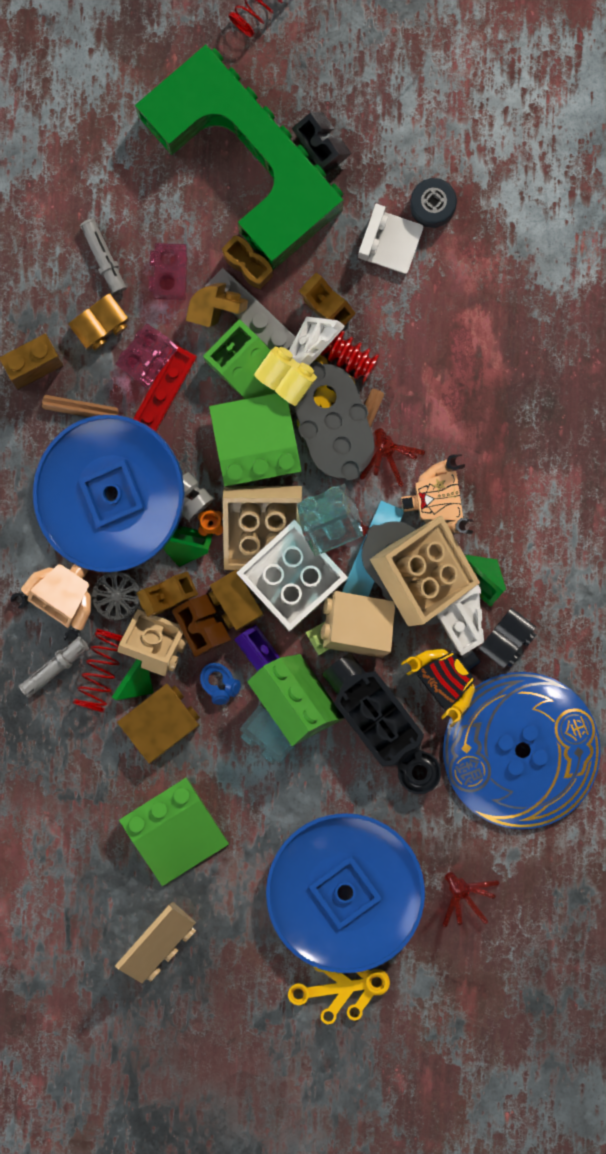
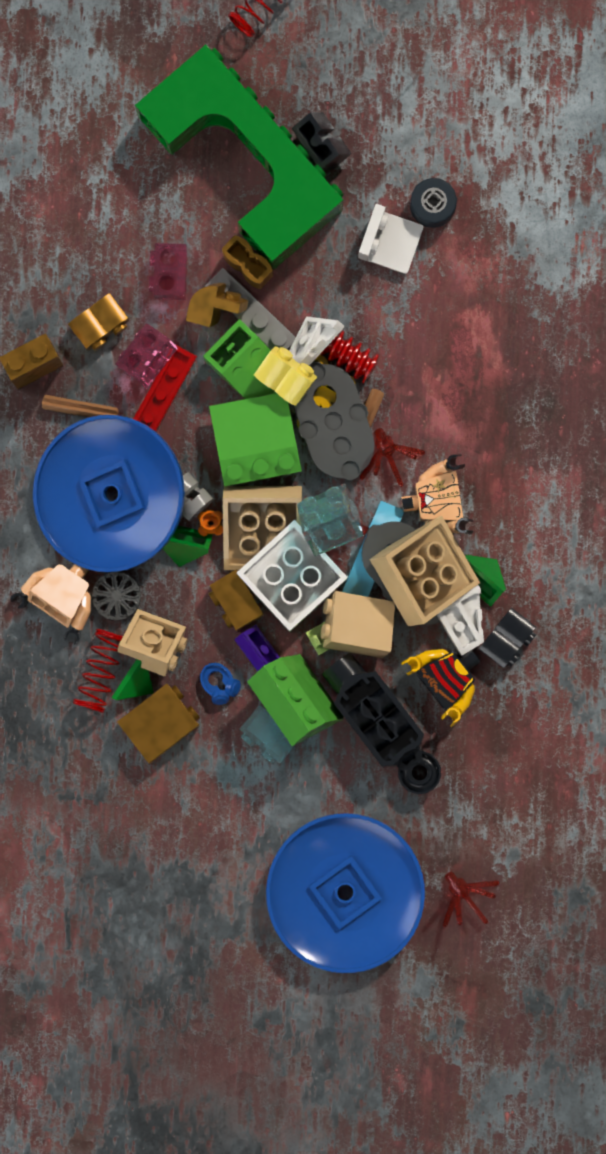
light grey pin [19,636,89,698] -> none
light grey pin [80,218,127,295] -> none
tan slope [115,902,196,983] -> none
bright green slope [119,777,229,886] -> none
pearl gold brick [136,571,199,617] -> none
reddish brown brick [172,594,231,657] -> none
yellow plant [288,966,390,1024] -> none
pearl gold brick [299,272,356,326] -> none
blue dish [443,672,601,829] -> none

